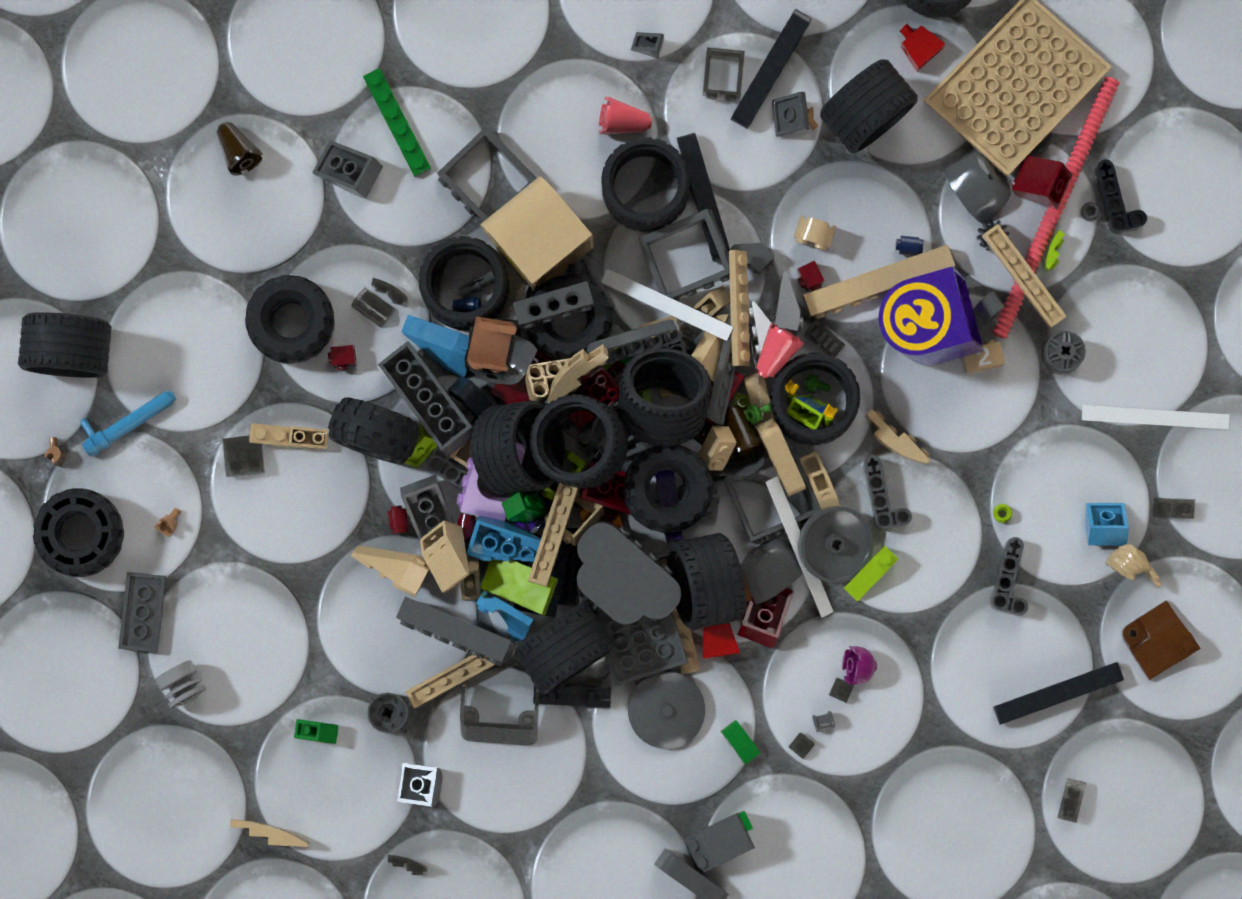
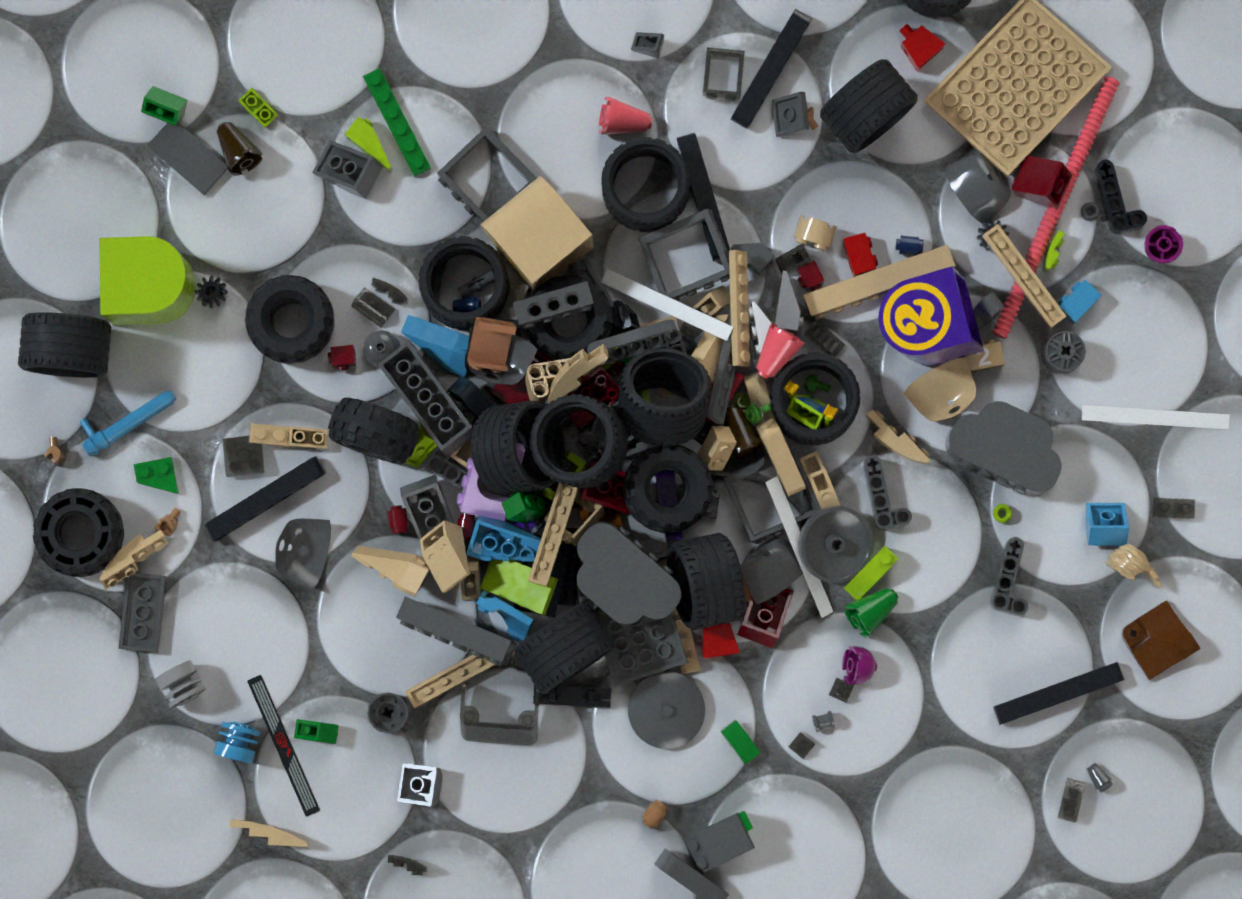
none -> lime brick [99,236,196,325]
none -> tan slope [100,530,168,590]
none -> green wing [133,457,179,494]
none -> green brick [141,86,187,126]
none -> dark grey tile [147,123,228,195]
none -> black gear [195,276,228,309]
none -> black beam [204,456,326,542]
none -> dark azure wheel [213,721,261,764]
none -> lime slope [238,88,278,128]
none -> black sticker [247,675,320,817]
none -> dark grey piece [275,518,331,590]
none -> lime slope [344,116,393,172]
none -> dark grey cylinder [363,330,401,369]
none -> black hand [613,300,641,334]
none -> medium nougat brick [641,799,669,829]
none -> clear smoke slope [775,244,811,274]
none -> red brick [842,232,878,277]
none -> green cone [844,588,898,638]
none -> tan piece [903,357,976,422]
none -> dark grey brick [945,401,1062,496]
none -> dark azure brick [1057,280,1102,325]
none -> dark grey cone [1086,763,1113,793]
none -> magenta cylinder [1144,225,1183,264]

